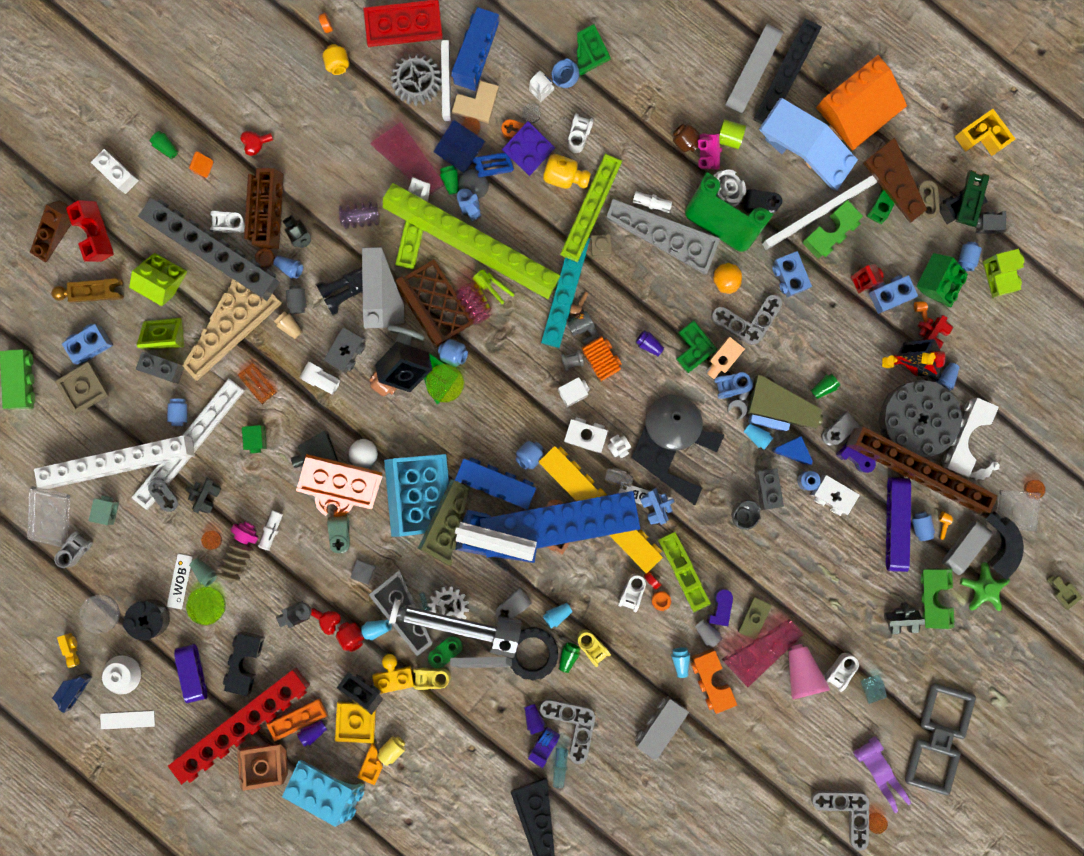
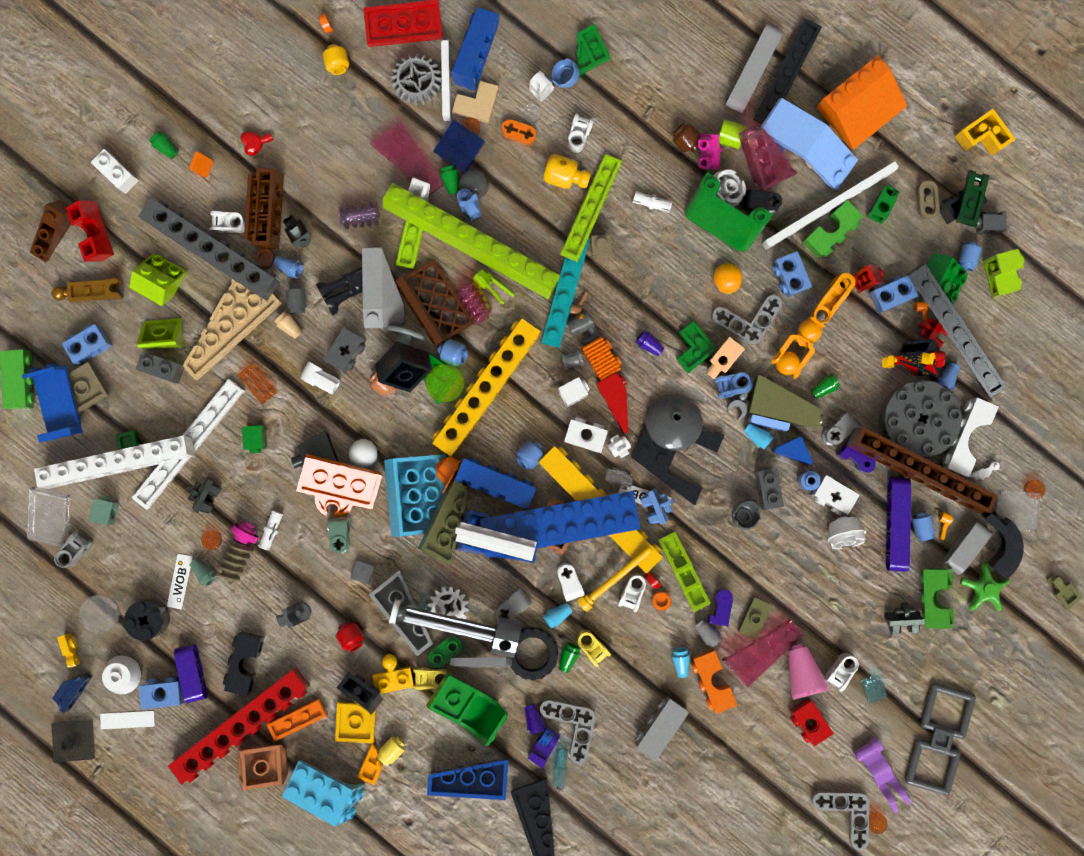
dark grey beam [148,478,178,512] -> none
medium blue brick [167,399,188,426] -> none
clear neon green tile [186,587,226,625] -> none
dark purple cone [297,720,327,747] -> none
red rock [311,608,341,635] -> none
medium azure cone [361,619,392,640] -> none
blue tile [473,153,514,177] -> none
dark purple plate [502,121,555,176] -> none
light grey wing [606,199,720,275] -> none
reddish brown wing [863,138,927,223] -> none
none -> blue panel [22,363,83,443]
none -> clear smoke tile [51,719,95,763]
none -> green tile [116,431,139,450]
none -> medium blue brick [139,676,185,709]
none -> green bracket [426,673,508,746]
none -> blue wedge [427,758,509,800]
none -> yellow brick [432,319,541,457]
none -> orange piece [435,456,463,493]
none -> white piece [557,563,585,602]
none -> yellow piece [577,546,653,612]
none -> red slope [596,372,628,434]
none -> clear pink wedge [738,125,797,190]
none -> light orange piece [771,273,856,379]
none -> red brick [789,698,834,747]
none -> white cone [828,516,866,549]
none -> plate [907,263,1007,398]

